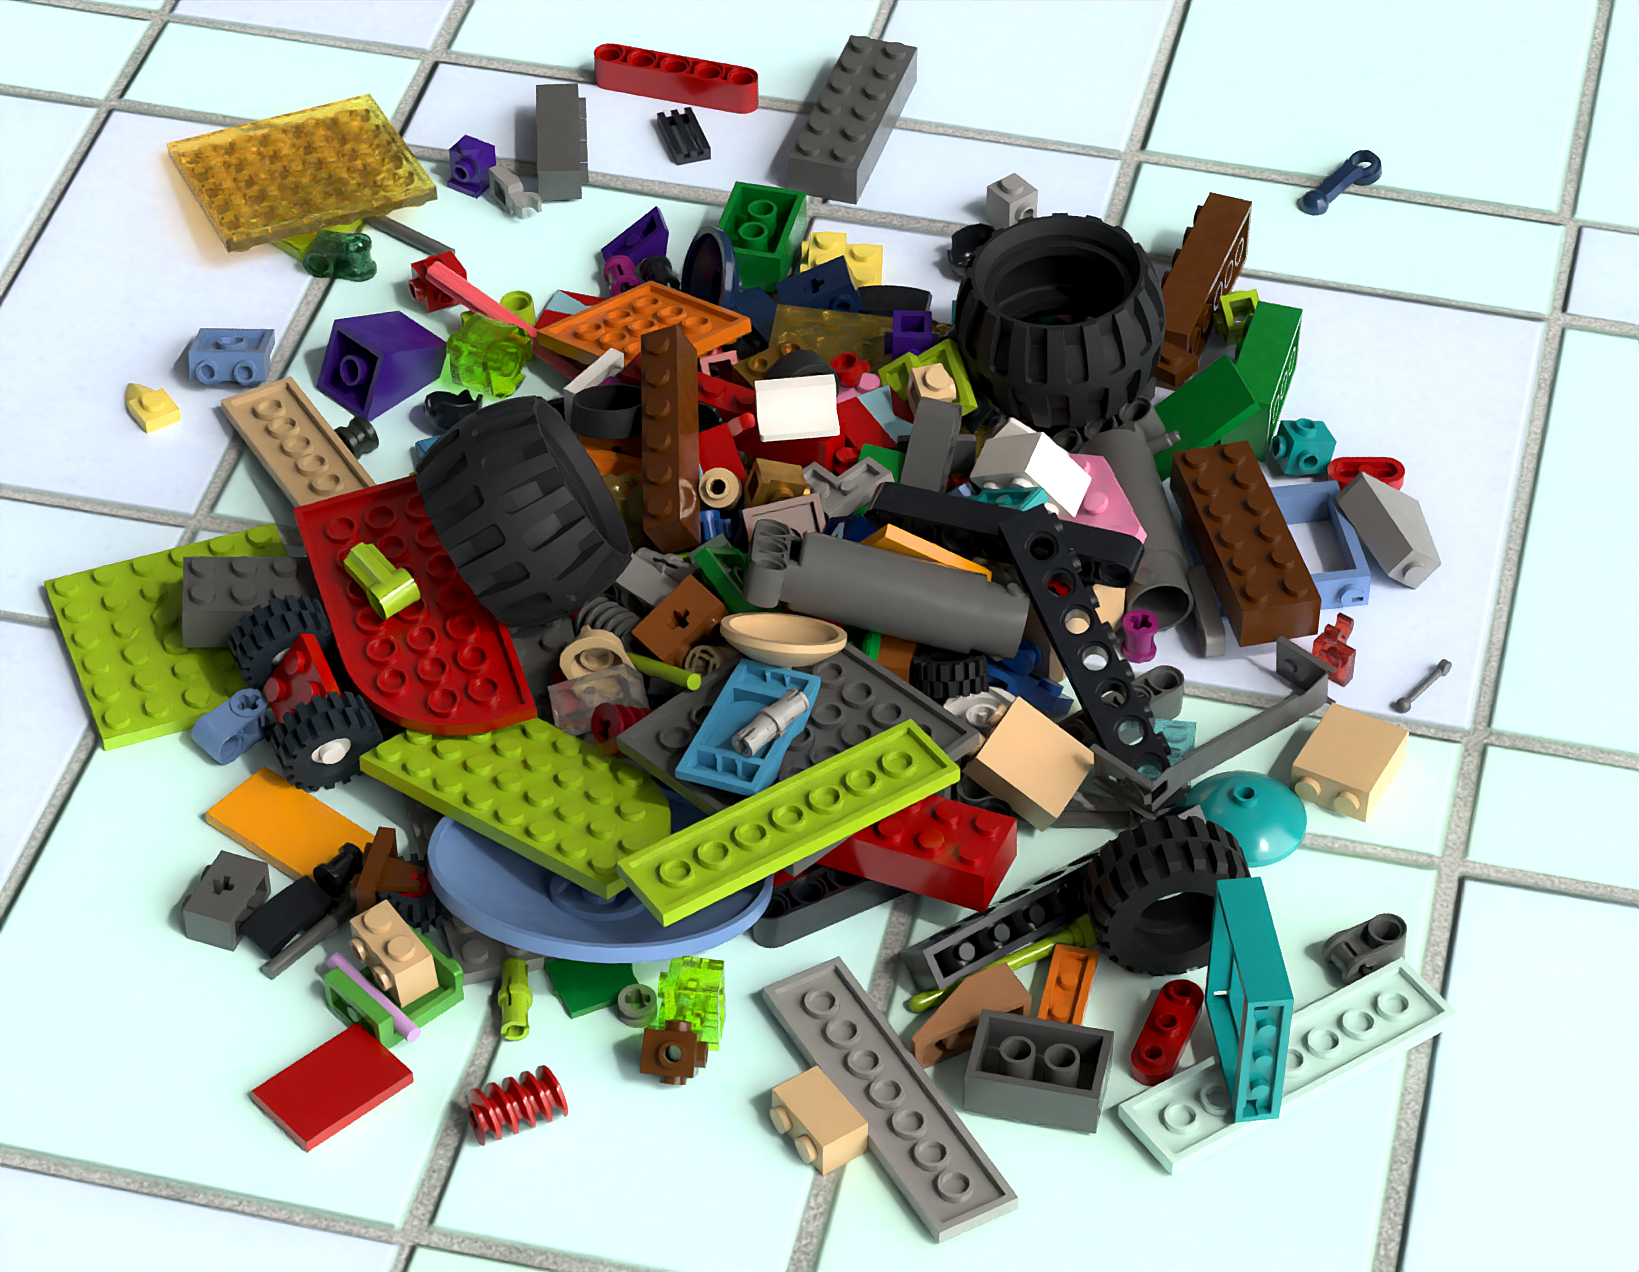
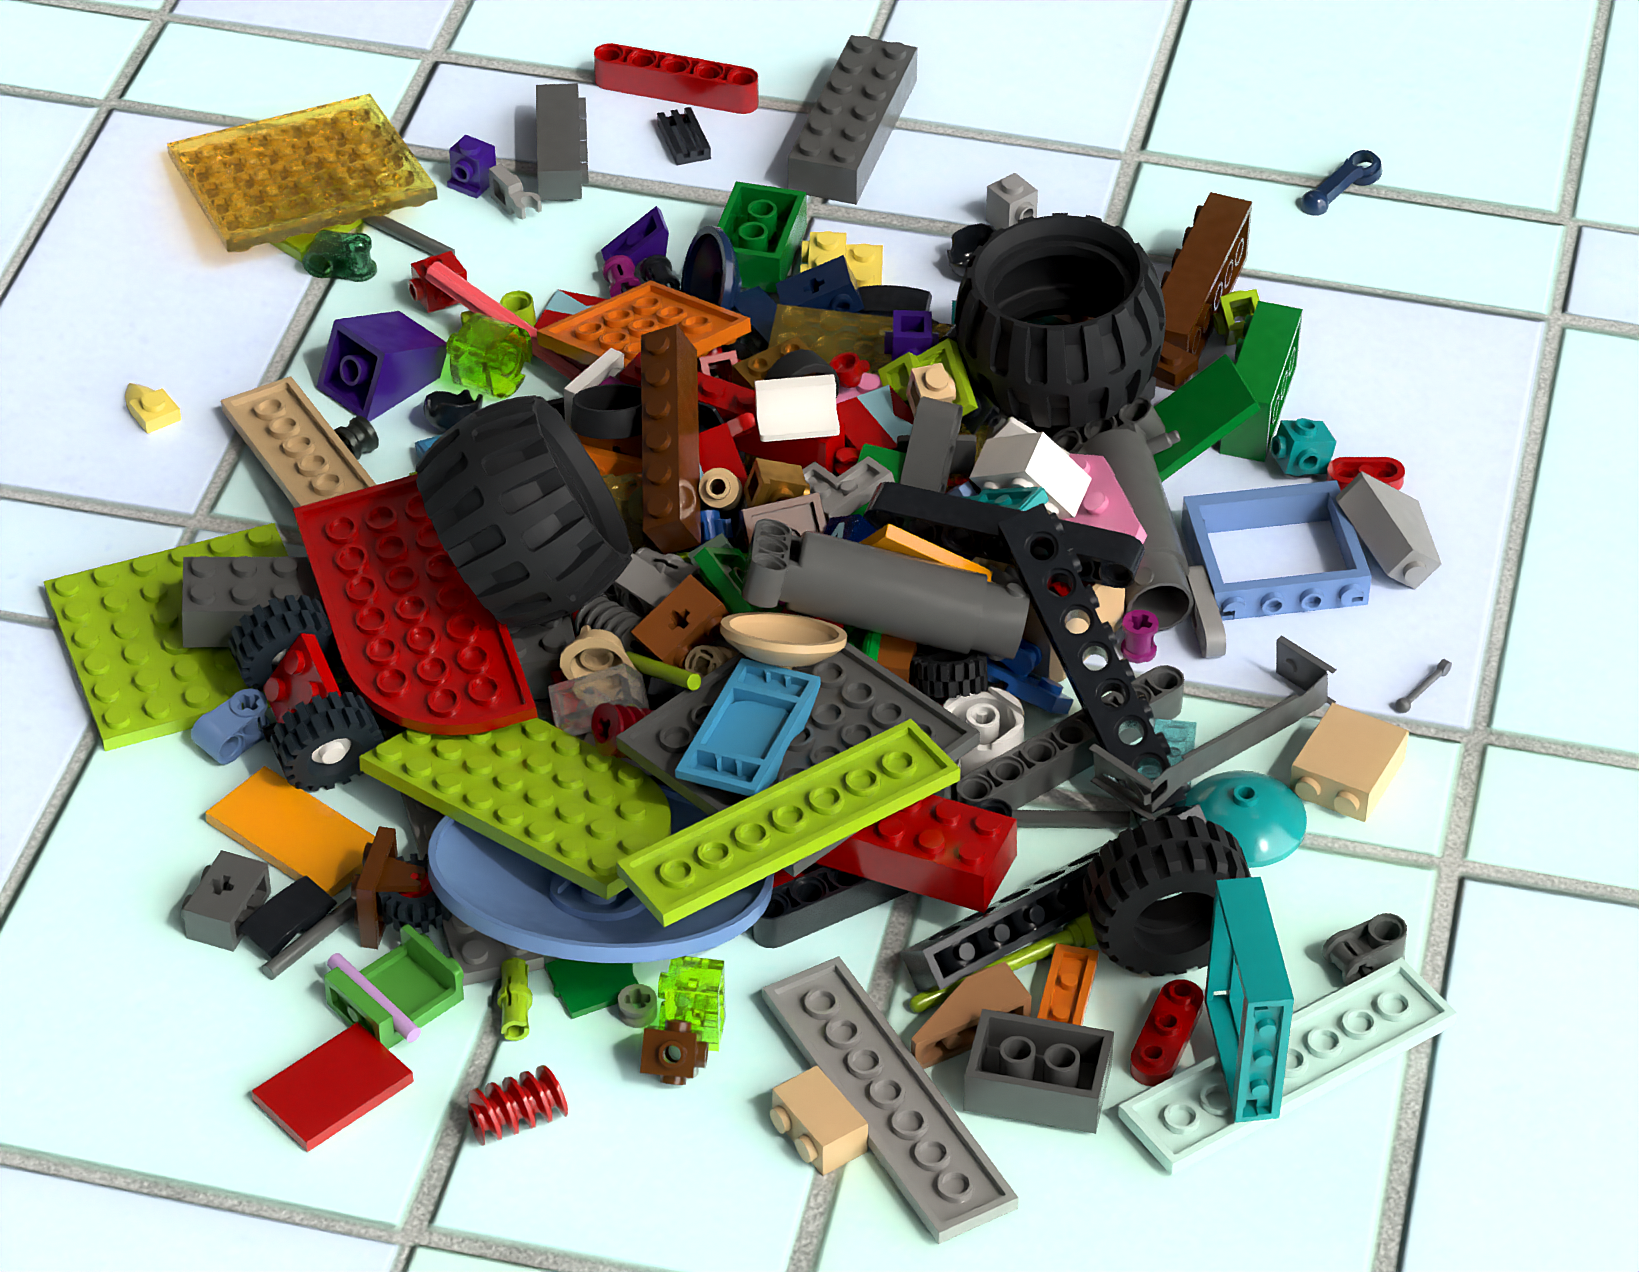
medium blue plate [188,328,275,386] -> none
black bush [313,842,363,898] -> none
lime piece [343,542,421,620] -> none
tan brick [349,899,439,1008] -> none
light grey pin [731,688,810,758] -> none
tan brick [962,696,1094,832] -> none
reddish brown brick [1169,440,1322,647] -> none
clear red plate [1312,612,1356,688] -> none

